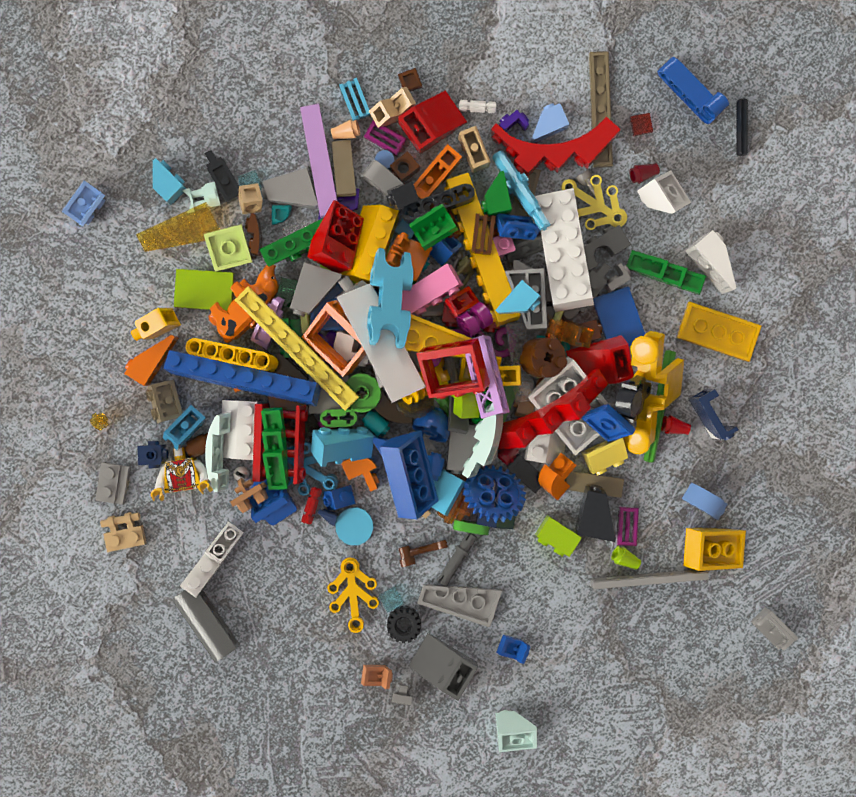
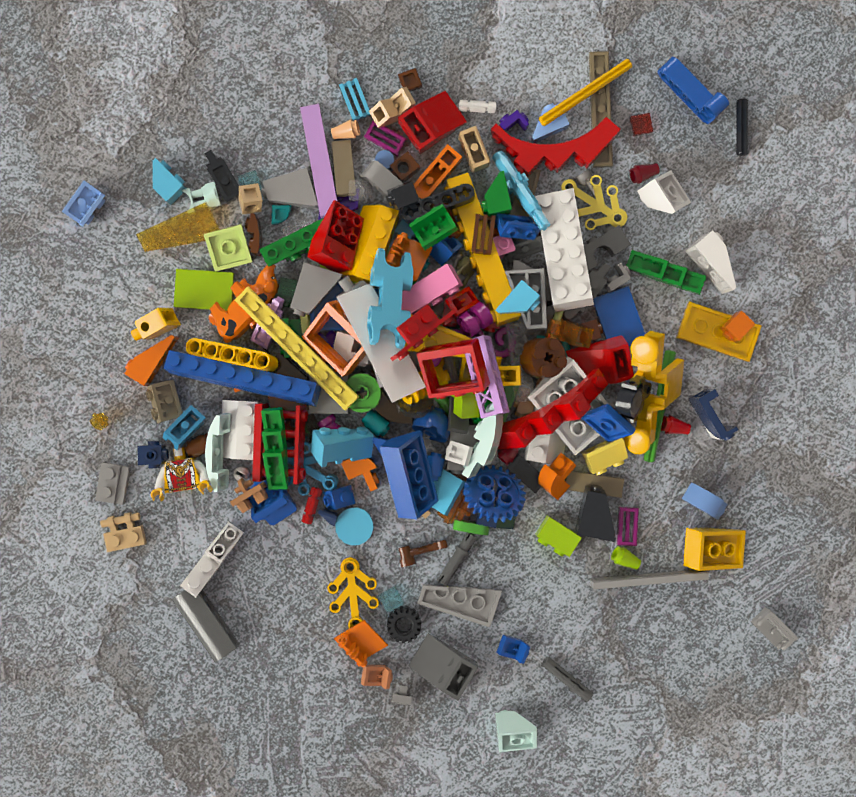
bright green beam [320,409,358,427] -> none
none -> orange hinge [334,620,388,667]
none -> clear bracket [349,180,372,204]
none -> red bracket [390,304,456,361]
none -> white bracket [445,441,474,466]
none -> yellow axle [539,59,633,126]
none -> dark grey pin [541,656,594,702]
none -> orange brick [720,311,755,342]

